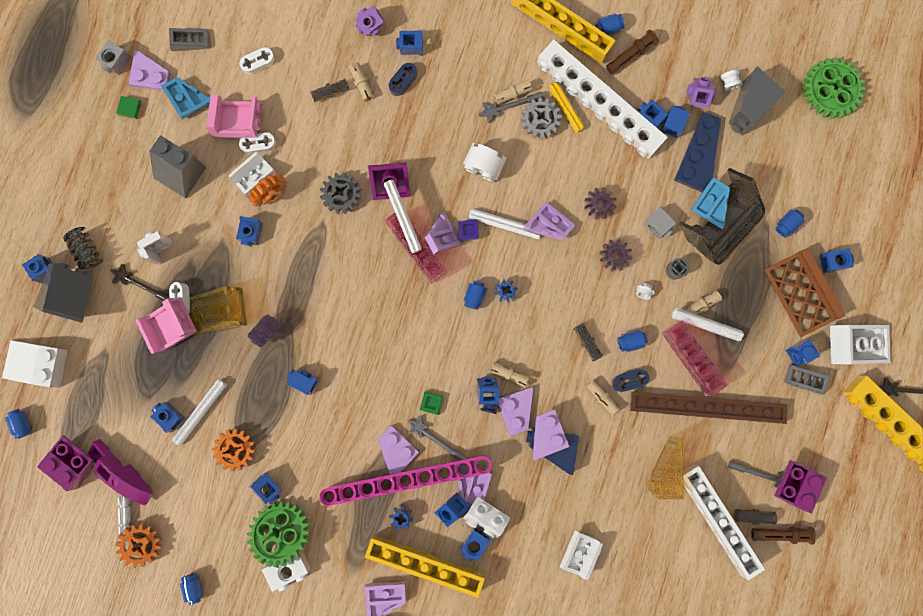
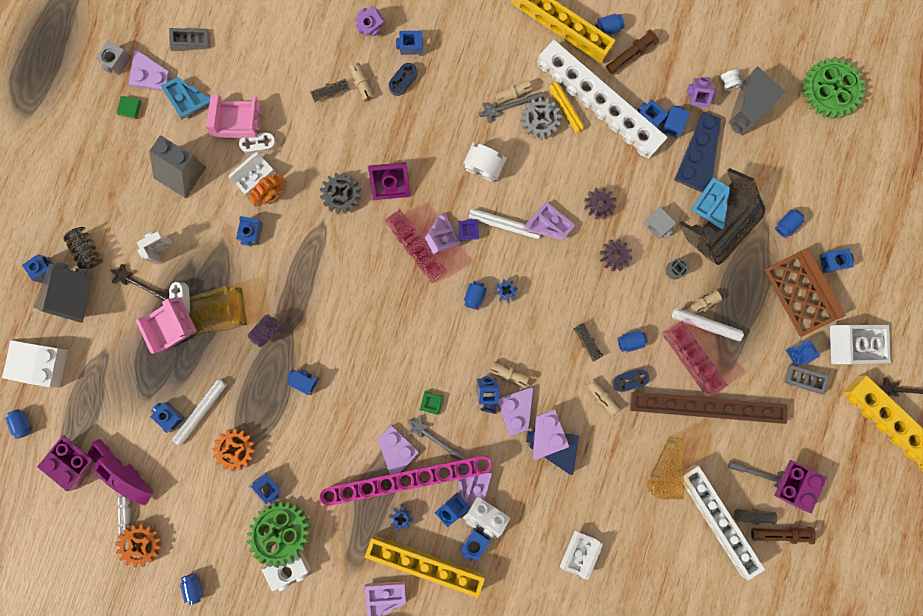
white beam [239,47,275,75] -> none
white axle [384,180,421,253] -> none
white plate [636,283,655,300] -> none

